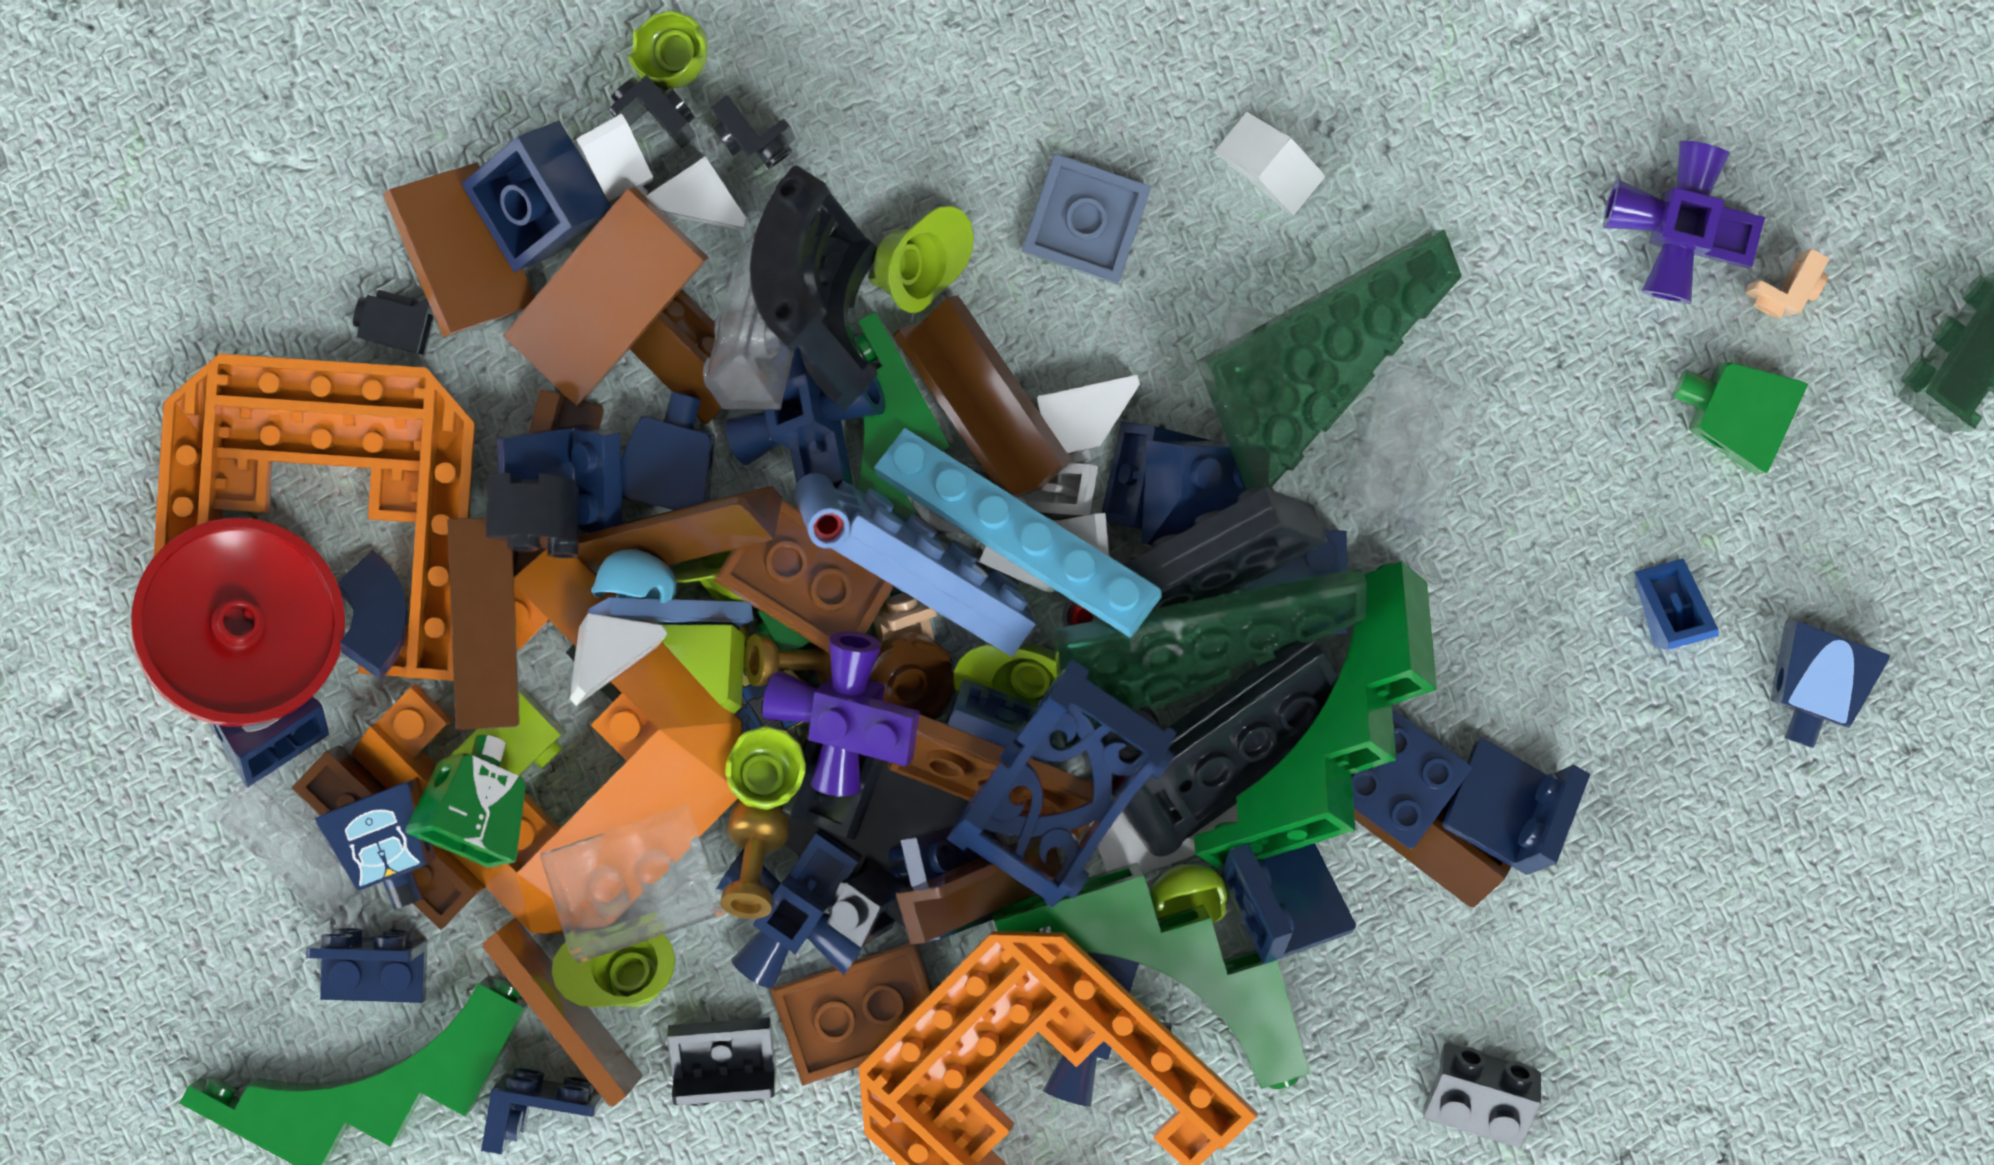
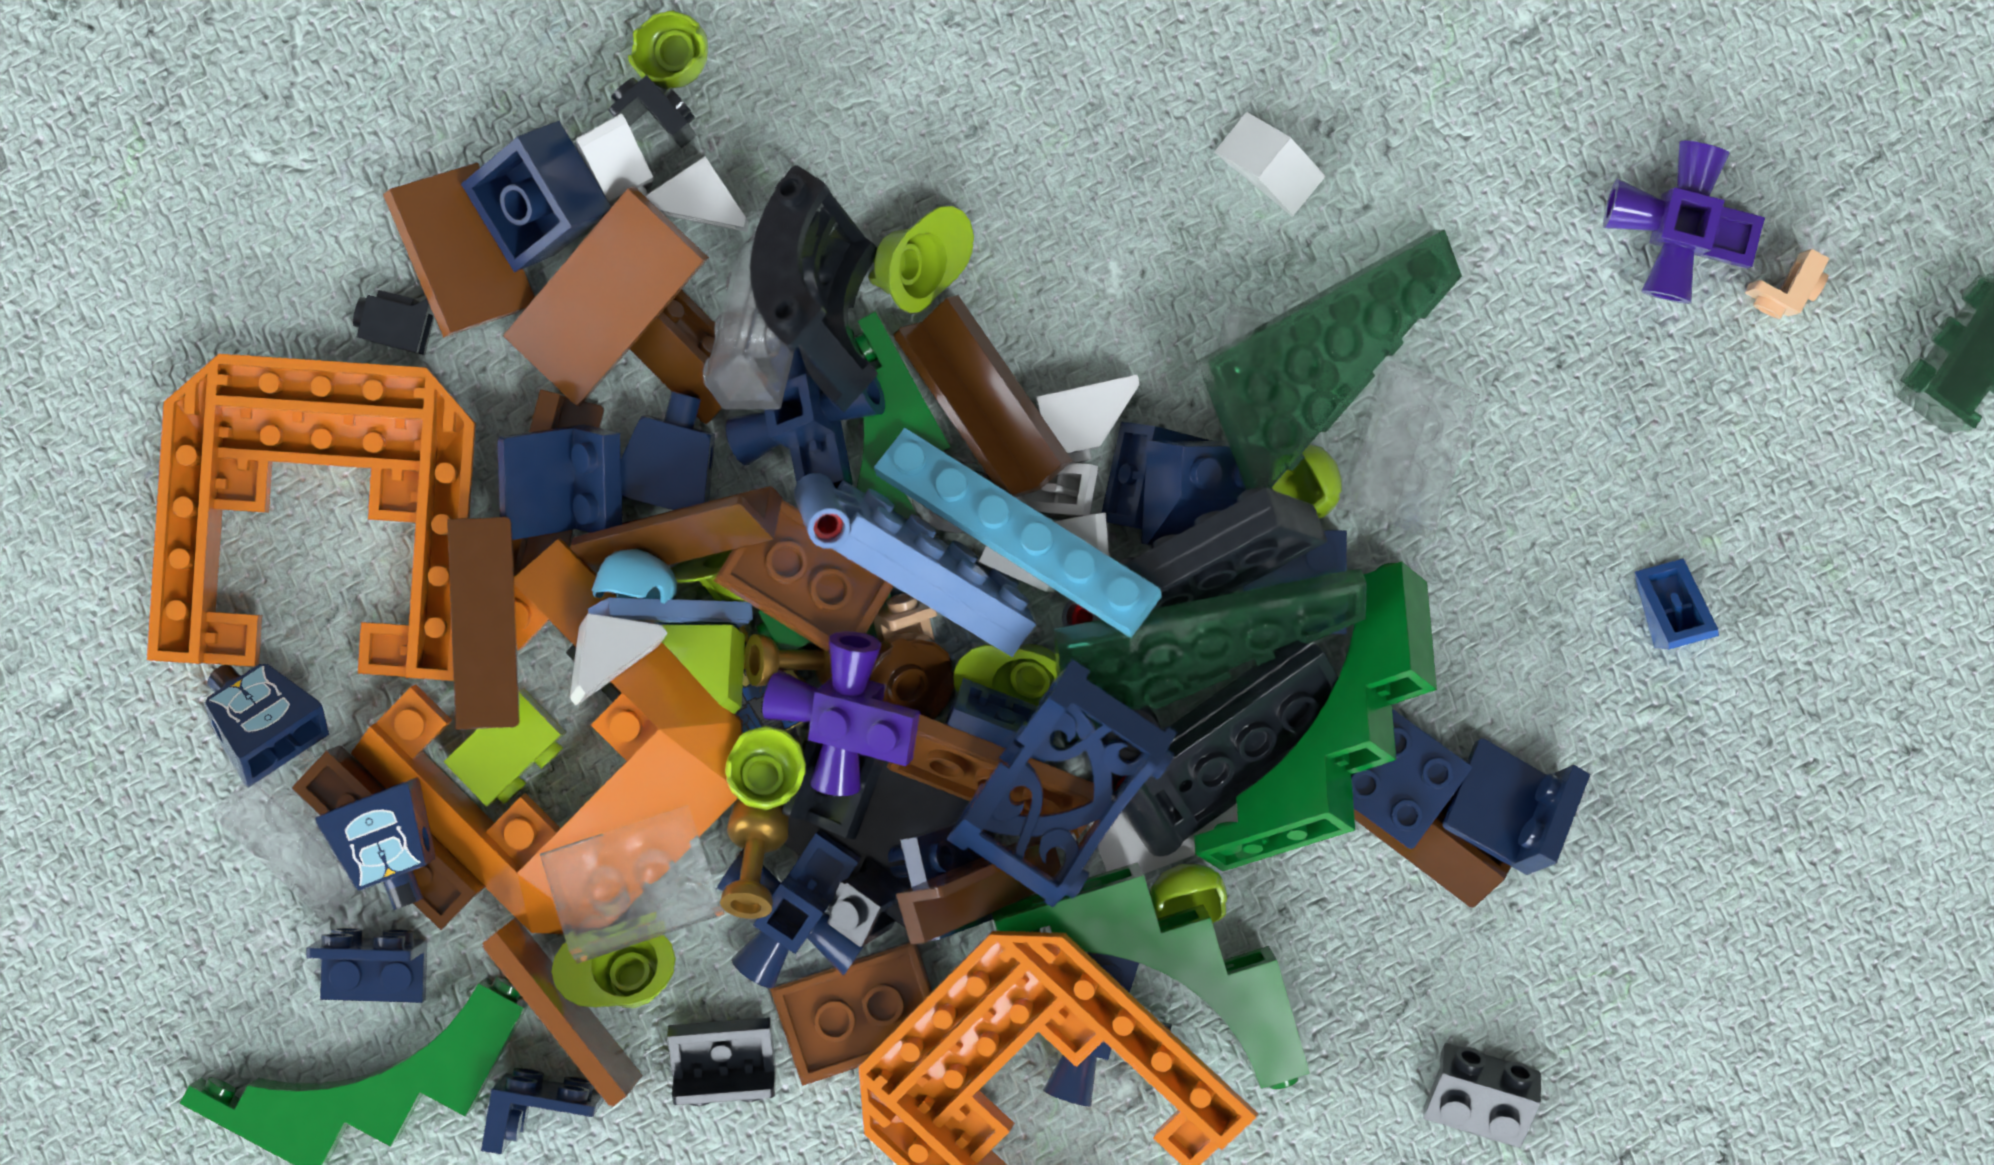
red dish [130,518,345,727] -> none
dark blue tile [337,550,407,680] -> none
green torso [405,735,526,868] -> none
black cylinder [486,473,580,559] -> none
black bracket [711,95,796,170] -> none
sand blue plate [1022,154,1152,285] -> none
dark blue bracket [1221,843,1356,965] -> none
green torso [1673,362,1808,475] -> none
dark blue torso [1771,621,1890,749] -> none
none -> lime hair [1269,443,1342,518]

